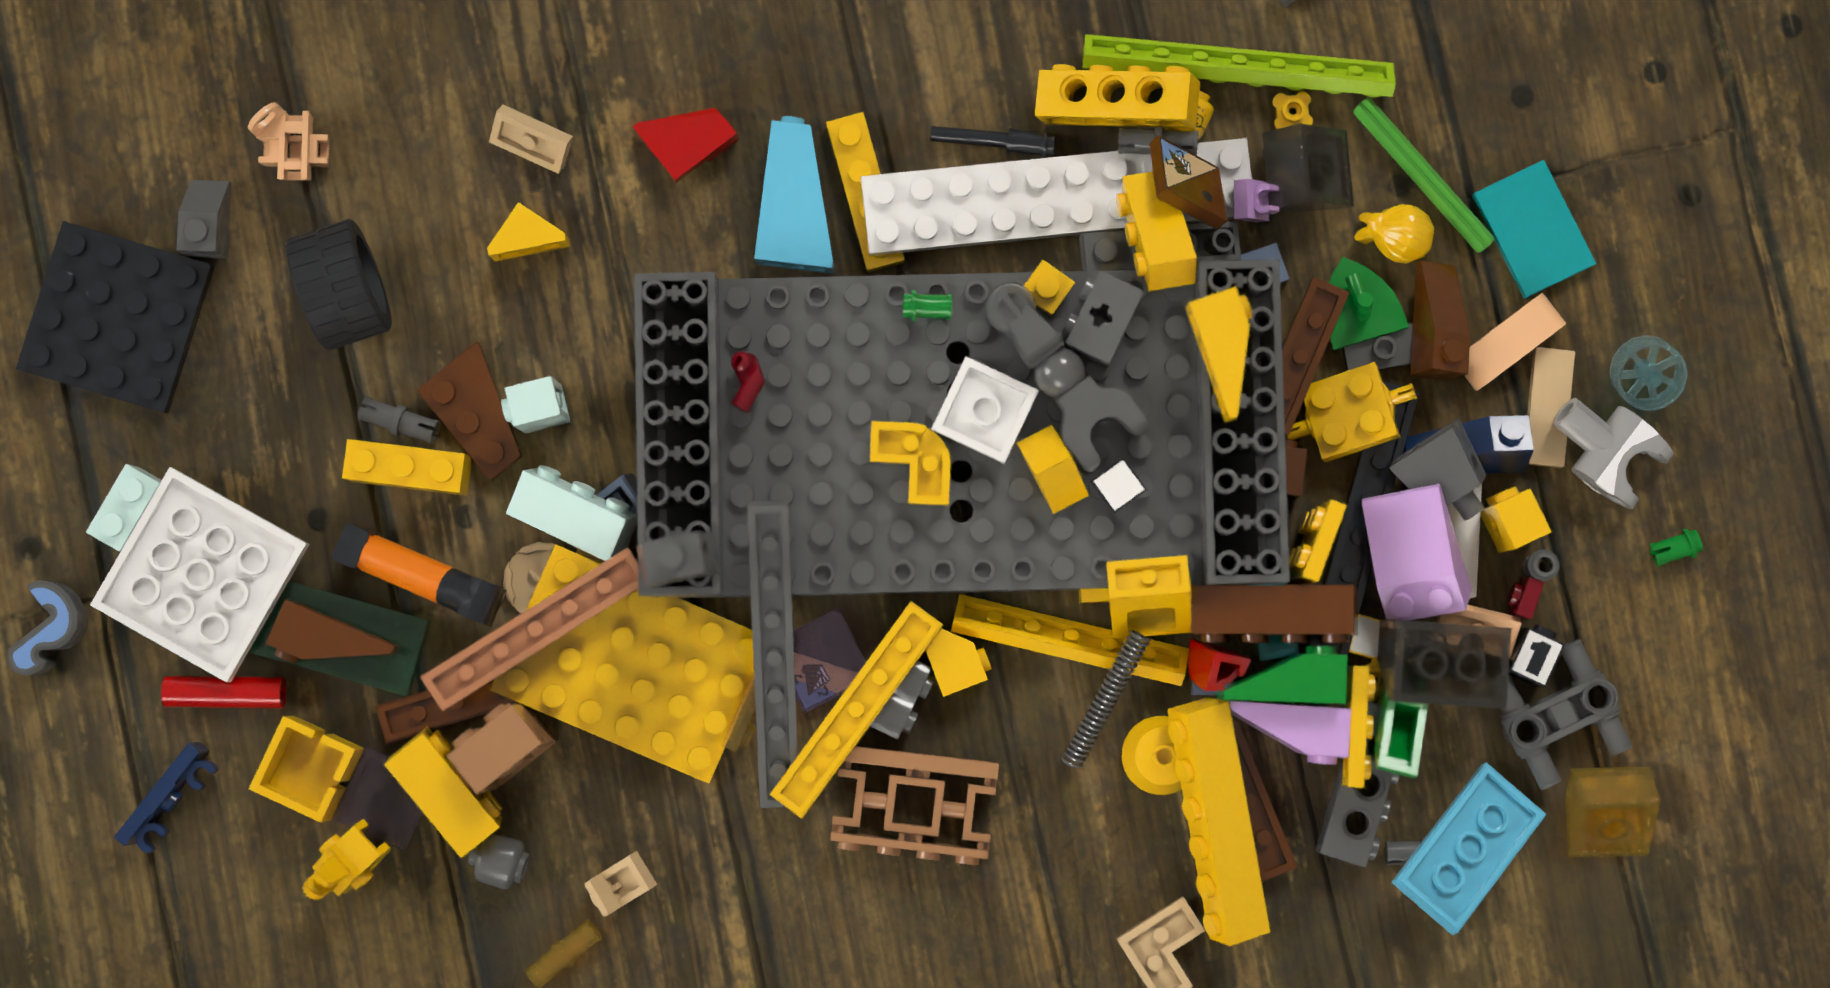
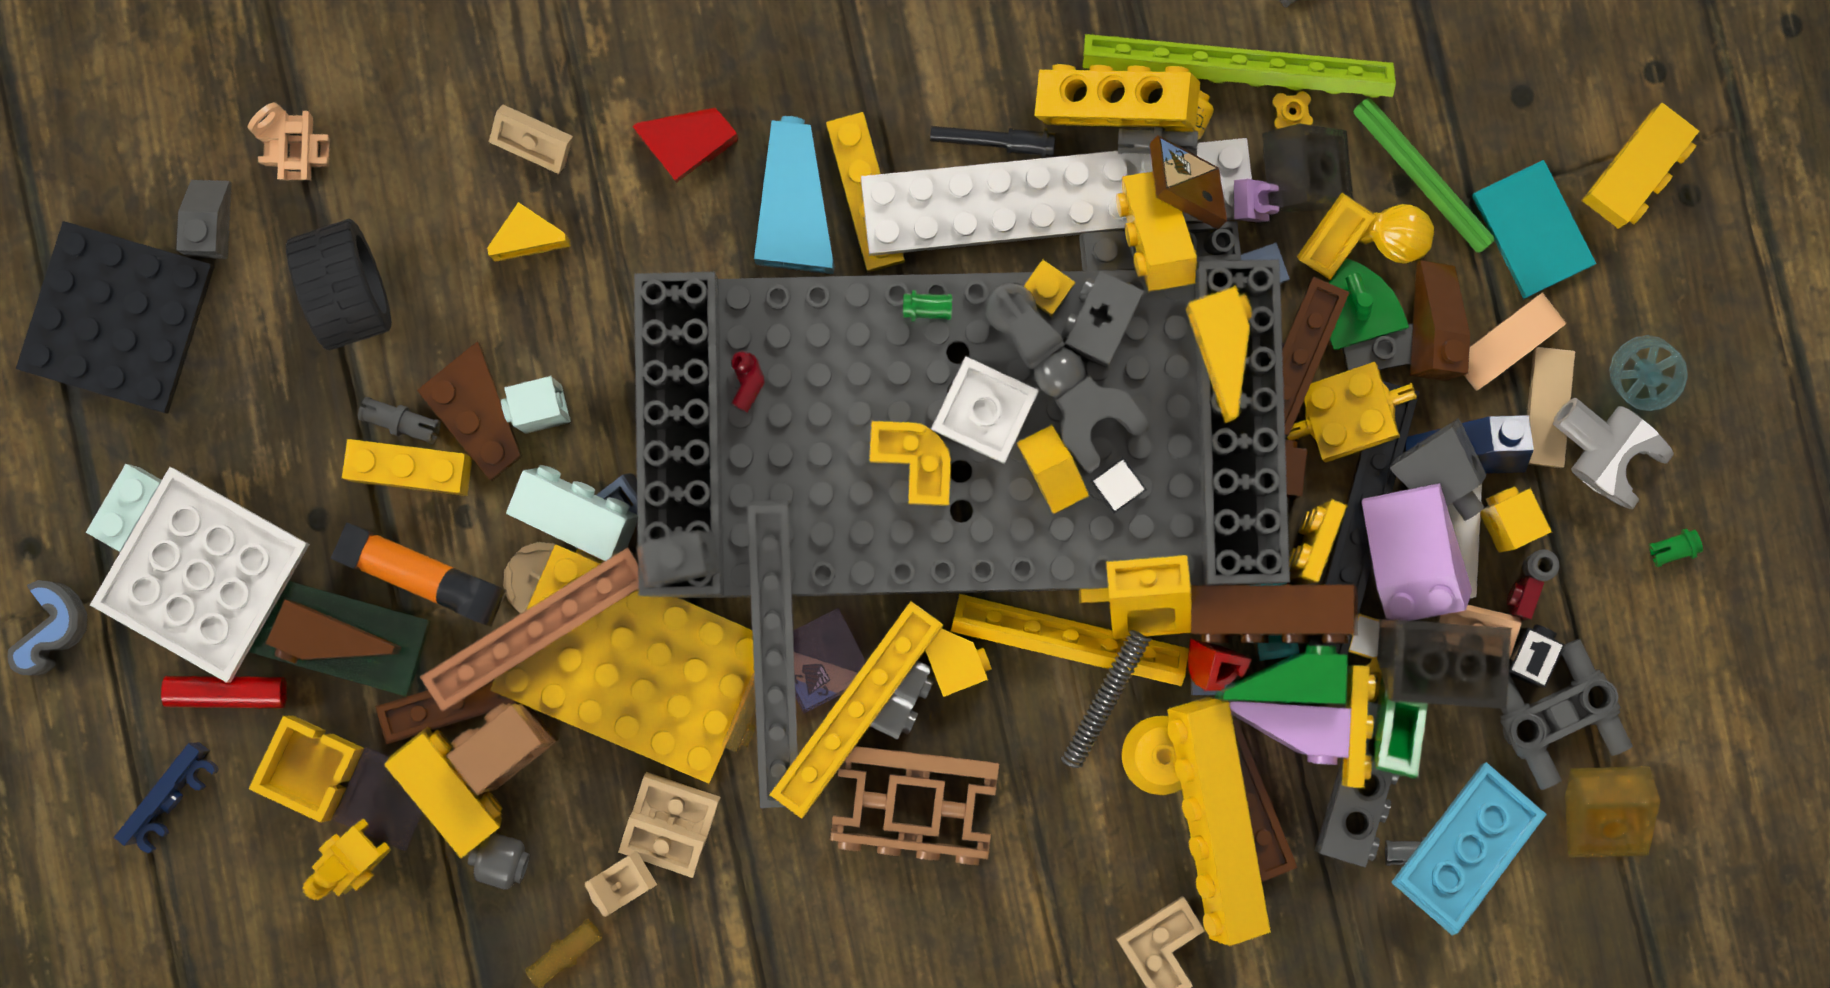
none -> tan slope [618,772,721,878]
none -> yellow tile [1297,193,1376,280]
none -> yellow brick [1581,103,1699,229]

